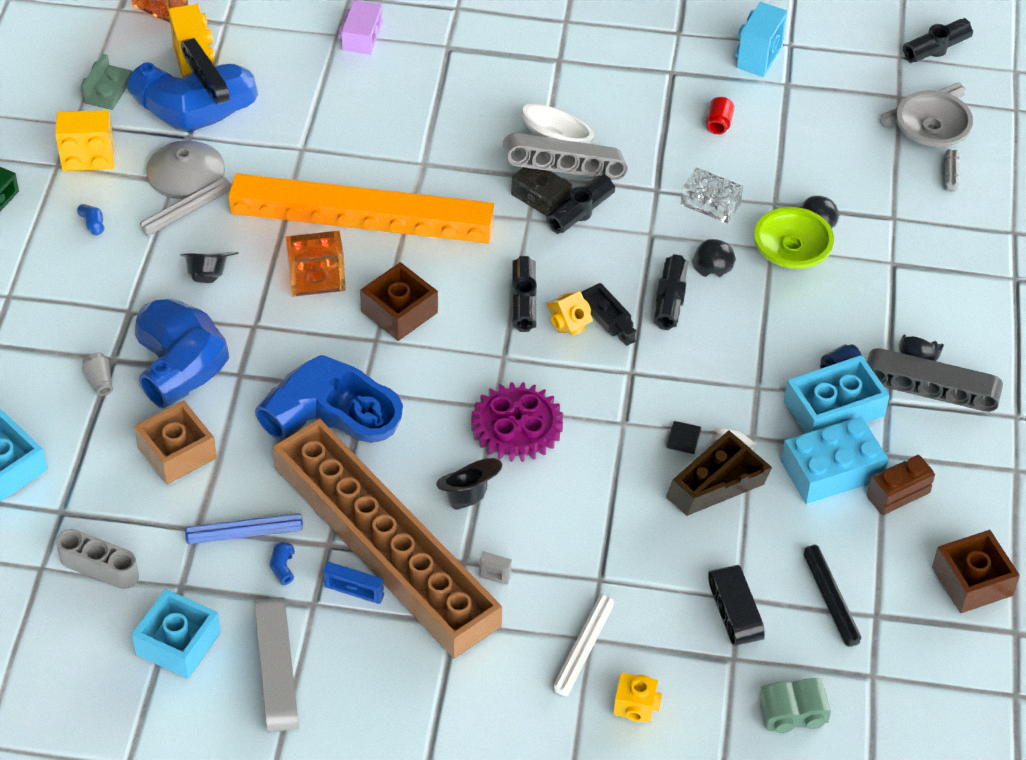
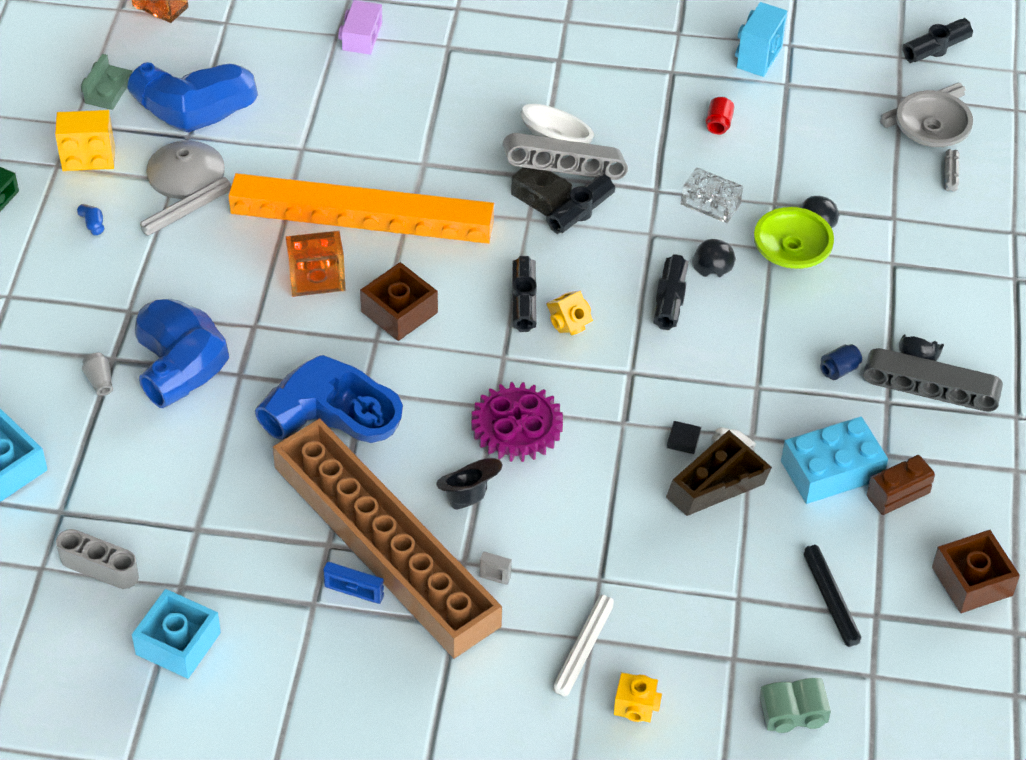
medium nougat brick [134,400,217,485] -> none
yellow brick [168,4,215,77] -> none
black piece [180,252,239,283] -> none
black beam [181,38,230,105] -> none
axle [185,513,303,544] -> none
light grey beam [254,597,299,733] -> none
blue arm [269,542,295,585] -> none
black hinge [581,283,636,346] -> none
black beam [708,565,765,646] -> none
medium azure brick [784,355,889,434] -> none

